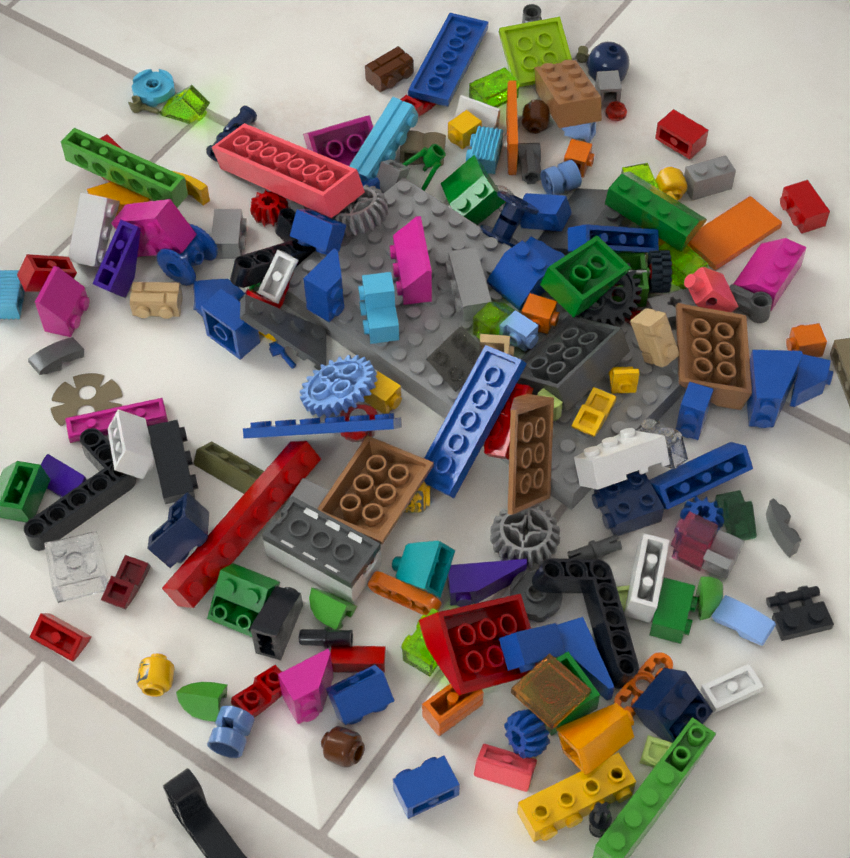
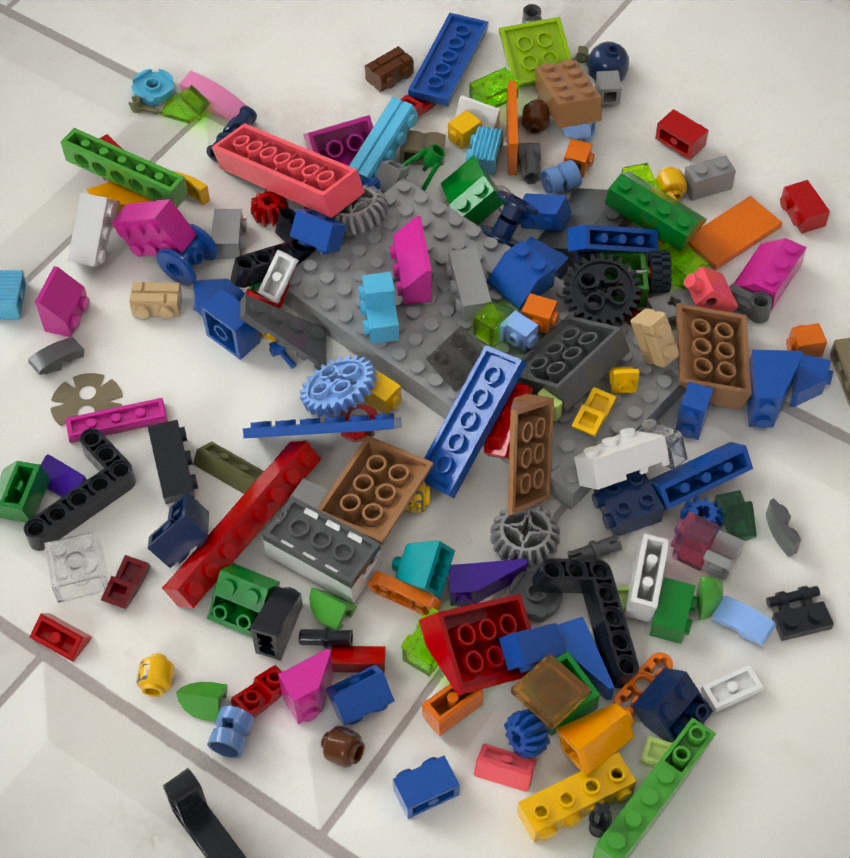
red brick [17,254,77,292] -> none
dark purple slope [92,219,141,298] -> none
white brick [107,409,155,479] -> none
blue slope [303,248,345,322] -> none
tan bracket [479,334,514,356] -> none
green slope [540,236,631,318] -> none
clear red plate [605,101,627,121] -> none
none -> bright pink slope [179,71,247,120]

